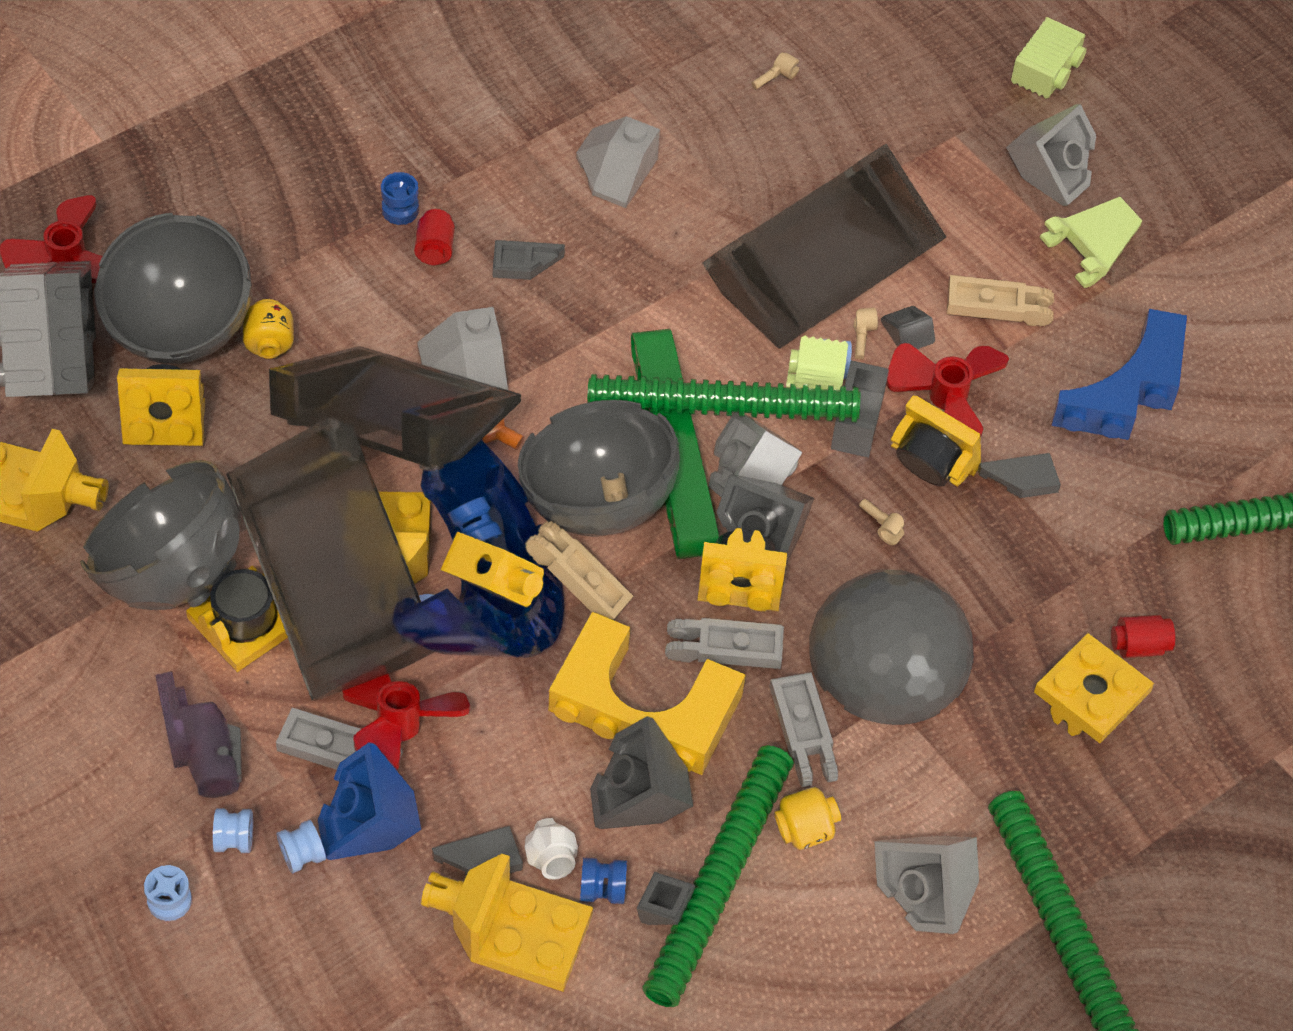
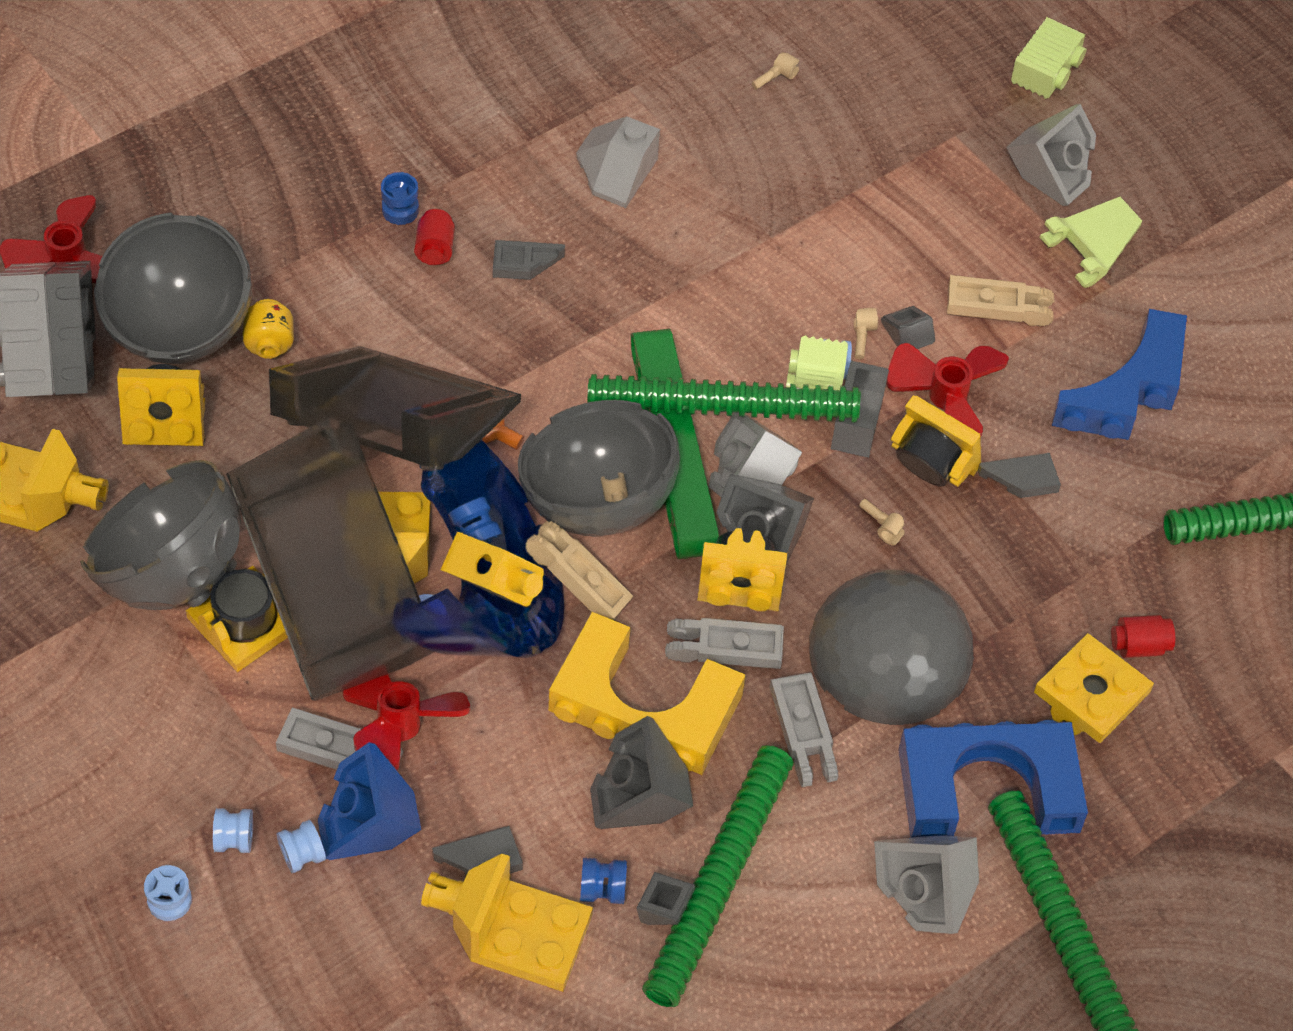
plate [155,671,242,798] -> none
light grey slope [417,307,508,402] -> none
white rock [525,818,578,880] -> none
clear smoke slope [702,144,947,349] -> none
yellow head [774,787,841,850] -> none
none -> blue arch [898,720,1088,838]

